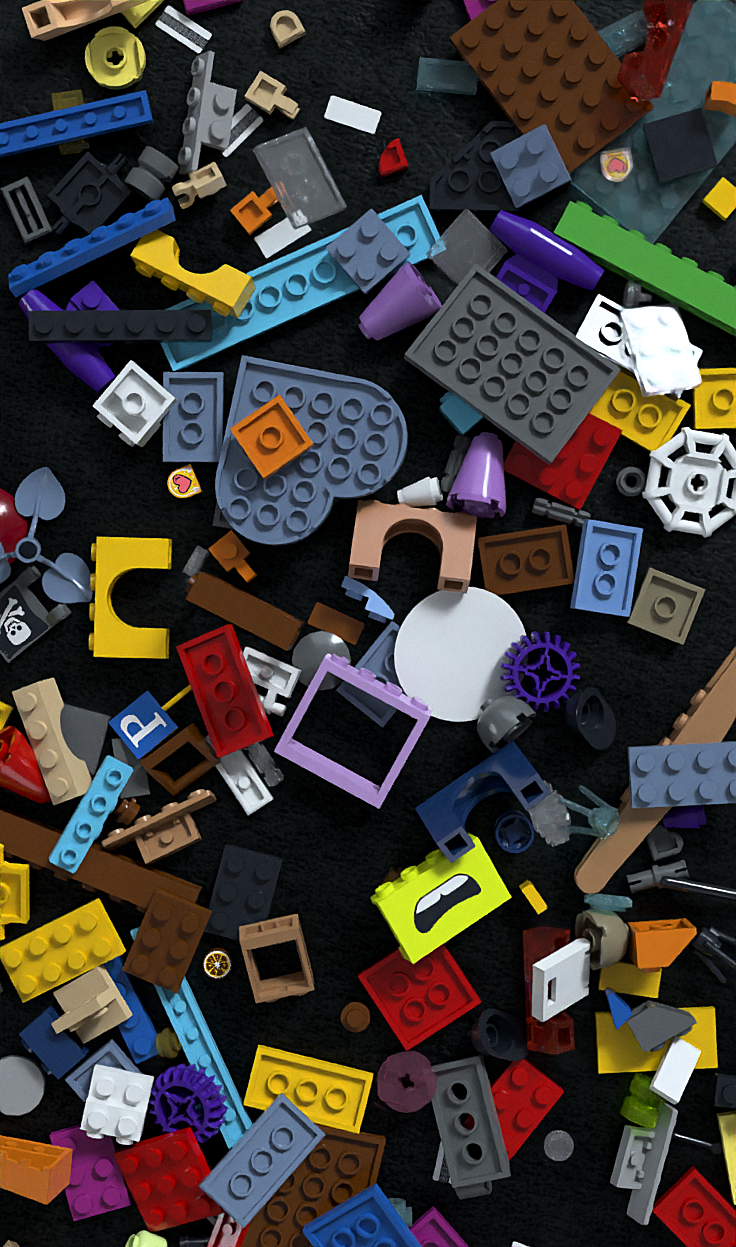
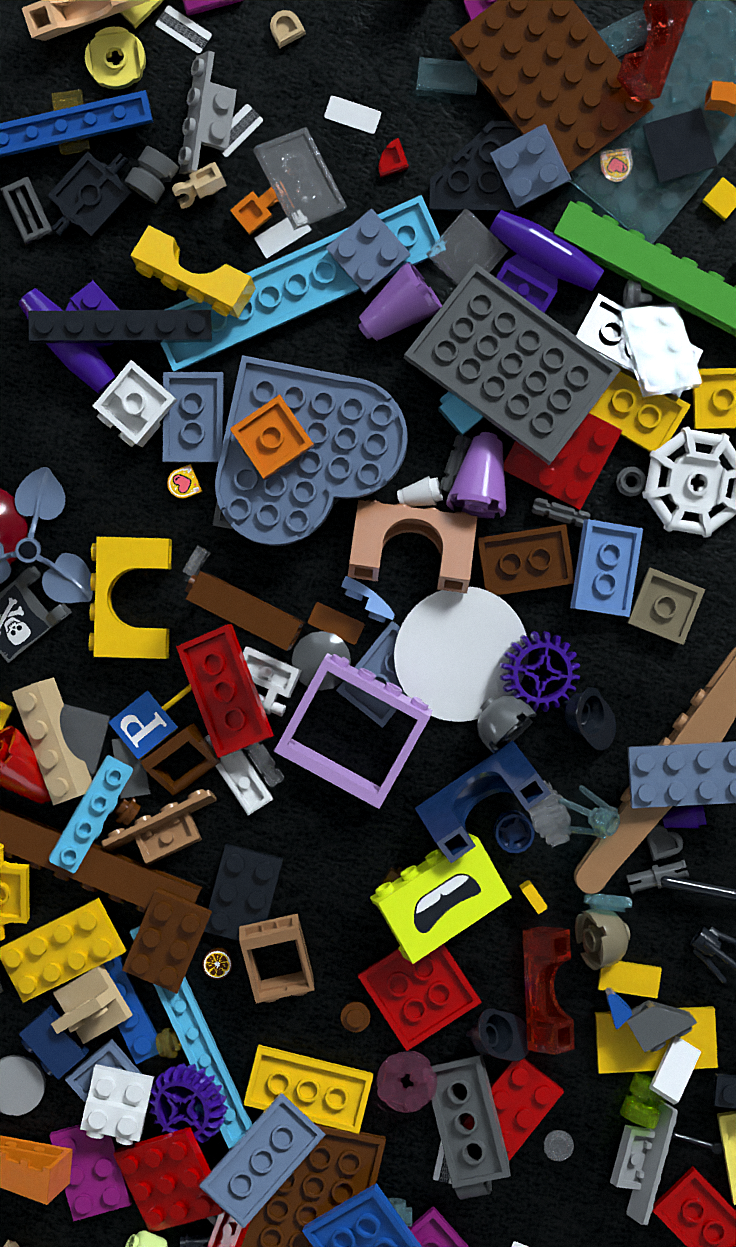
blue plate [9,197,176,297] -> none
orange plate [209,530,257,583] -> none
tan plate [245,71,300,120] -> none
white container [532,938,591,1022] -> none
orange slope [627,918,697,973] -> none

